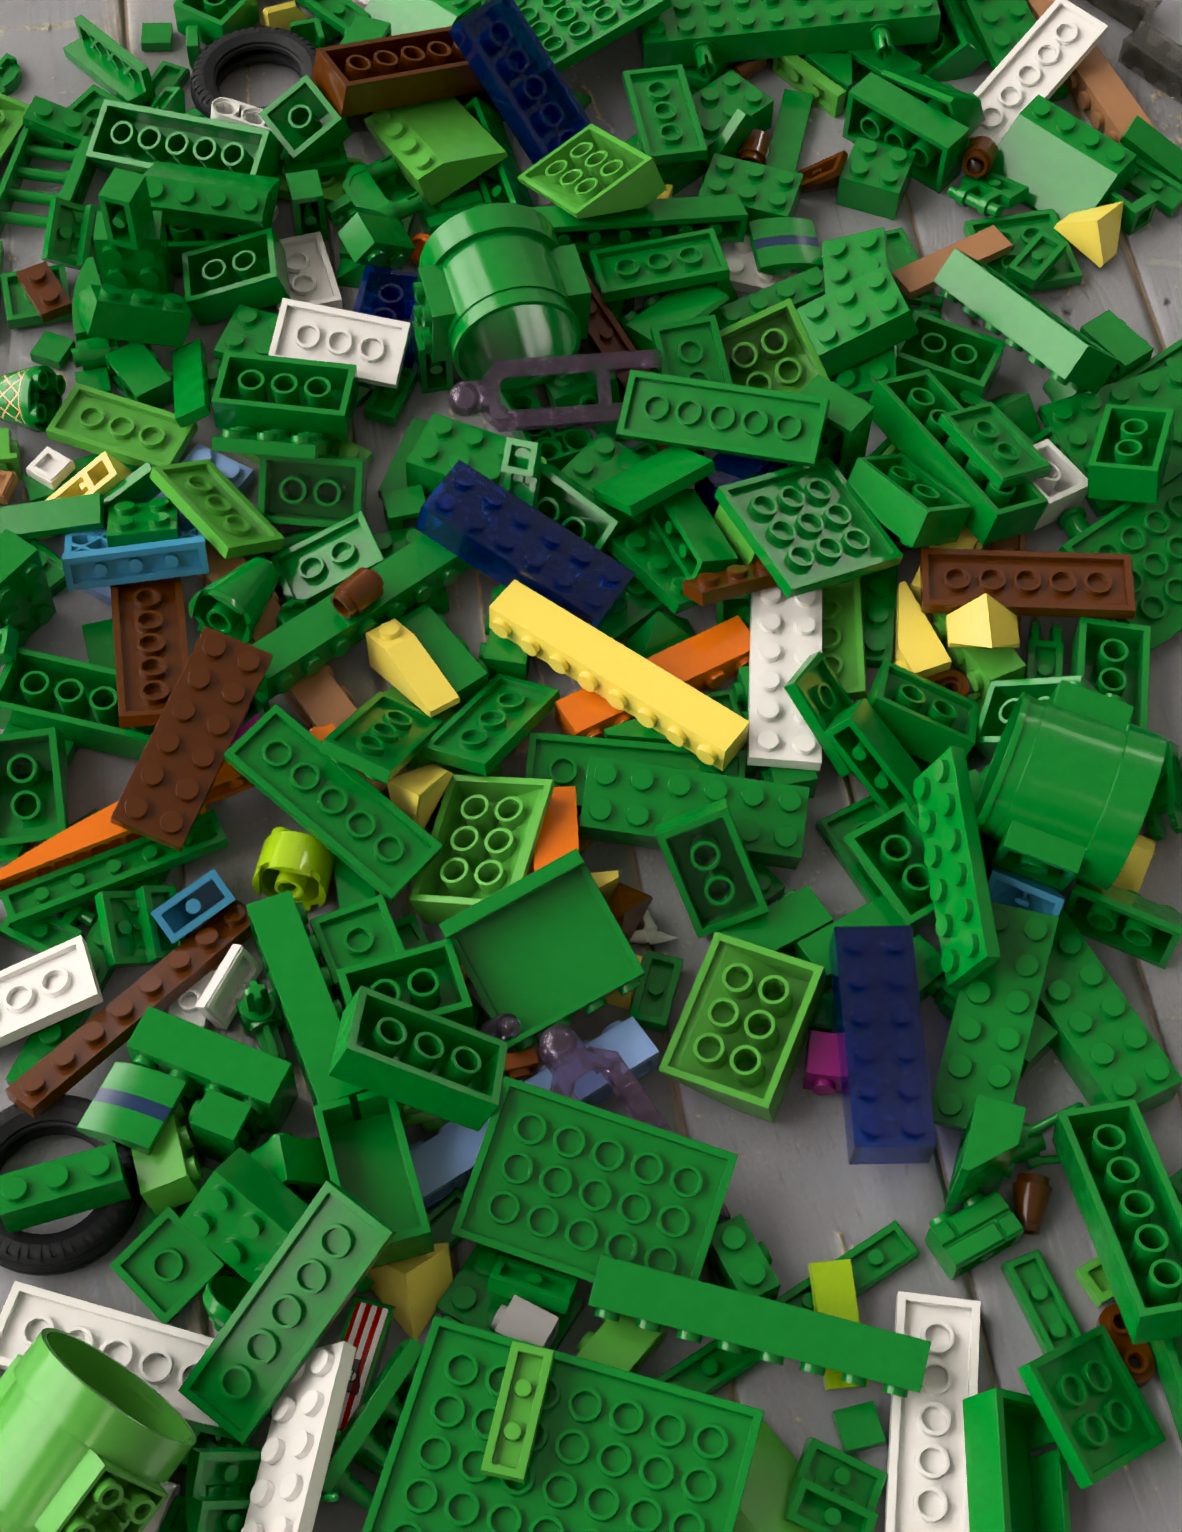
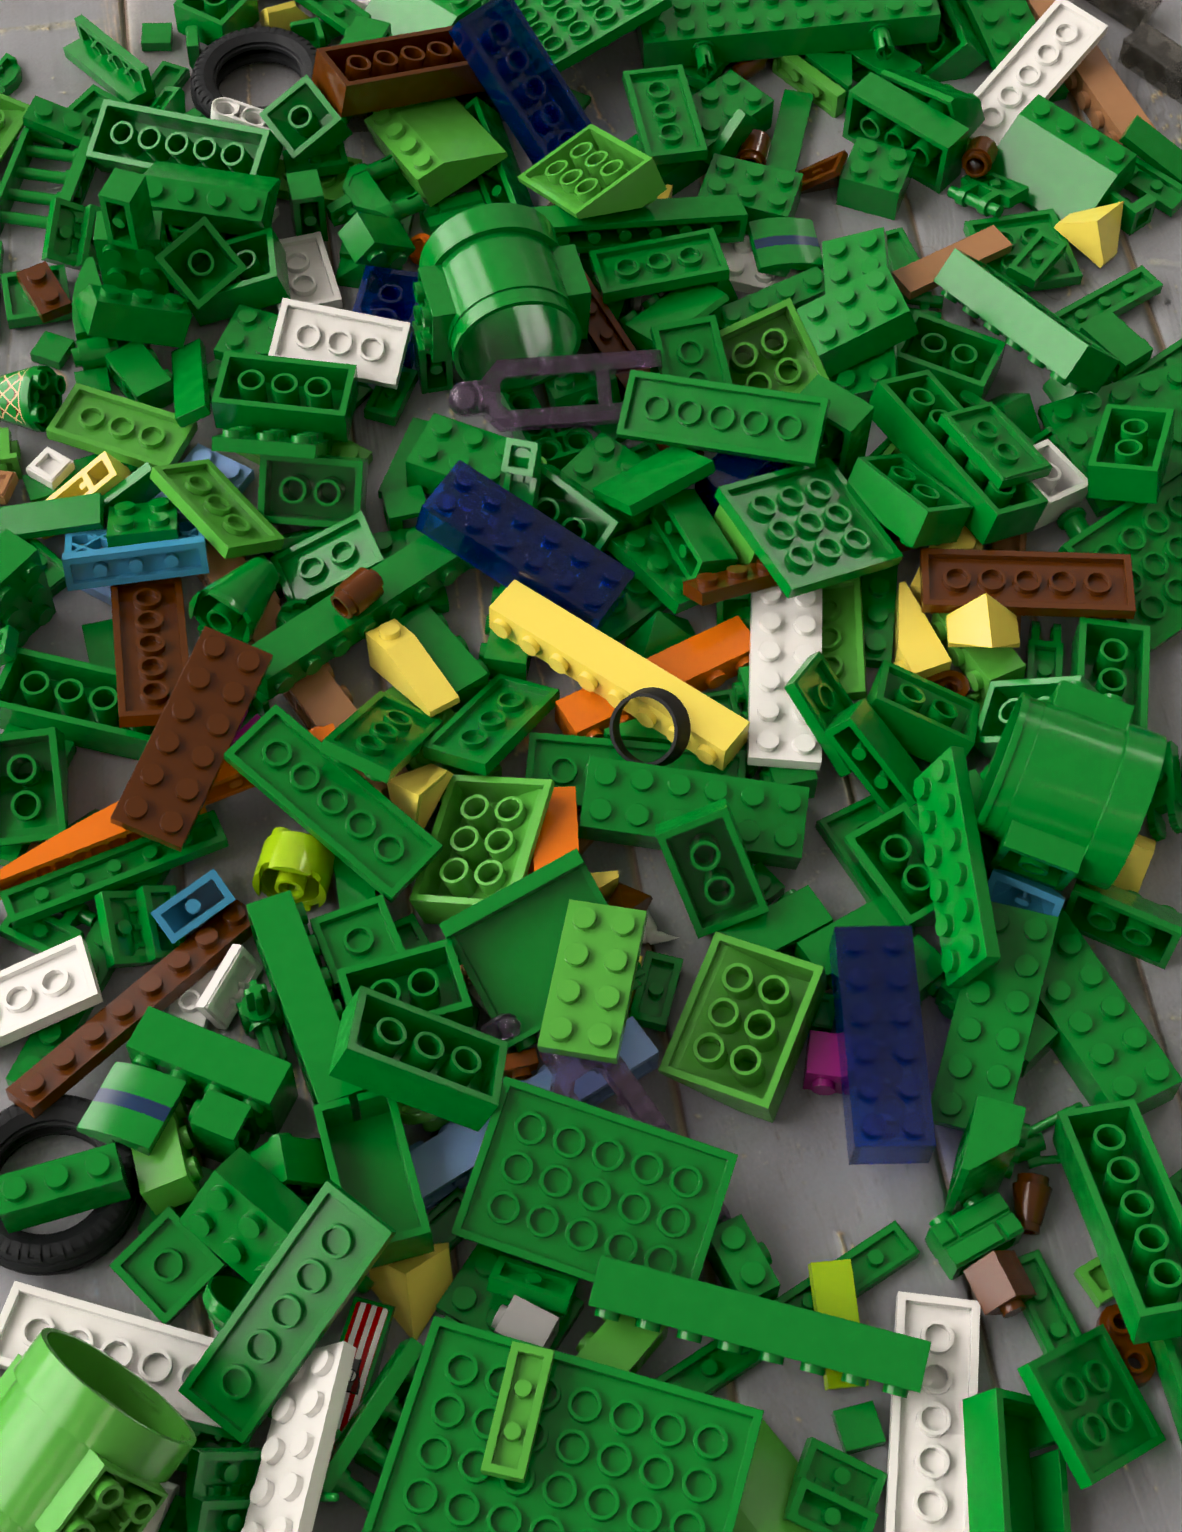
none -> green slope [154,216,247,310]
none -> bright green plate [537,899,647,1064]
none -> black tyre [609,687,691,766]
none -> brick [963,1250,1037,1318]
none -> green plate [1054,265,1163,331]

